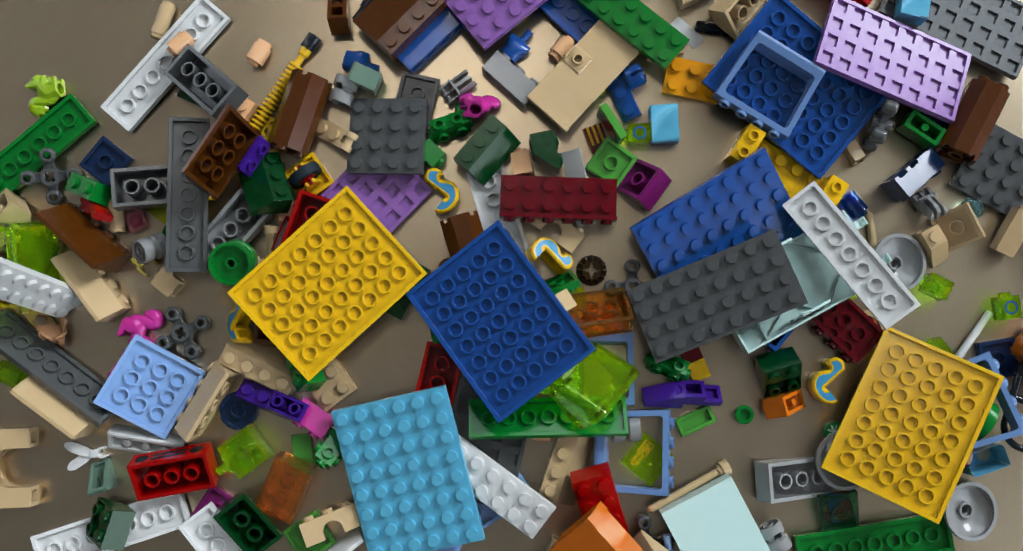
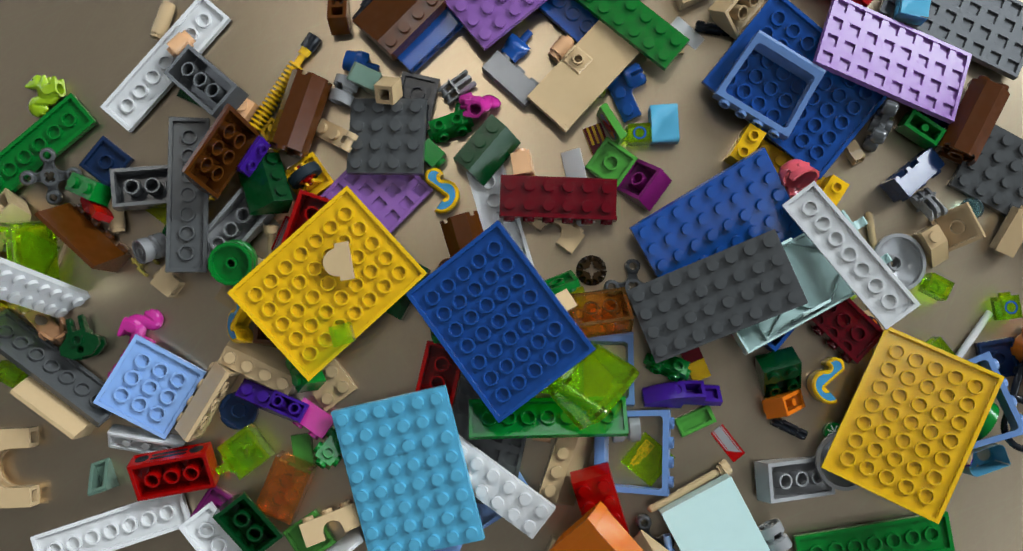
tan slope [50,250,131,322] -> none
white piece [64,441,109,471] -> none
dark green slope [86,497,136,551] -> none
clear pink plate [124,209,151,234] -> none
dark grey gear [155,307,211,359] -> none
light nougat brick [245,38,272,68] -> none
yellow animal [525,237,573,275] -> none
dark green slope [529,129,563,174] -> none
light orange plate [661,57,718,105] -> none
green tile [733,405,754,424] -> none
clear green tile [817,489,859,531] -> none
clear blue brick [839,189,868,219] -> none
light grey dish [944,481,998,542] -> none
none -> dark green hinge [59,314,107,360]
none -> tan piece [323,241,355,281]
none -> clear neon green brick [328,322,356,347]
none -> tan brick [374,76,403,105]
none -> sticker [711,424,745,462]
none -> black axle [770,418,808,440]
none -> coral helmet [778,159,820,197]

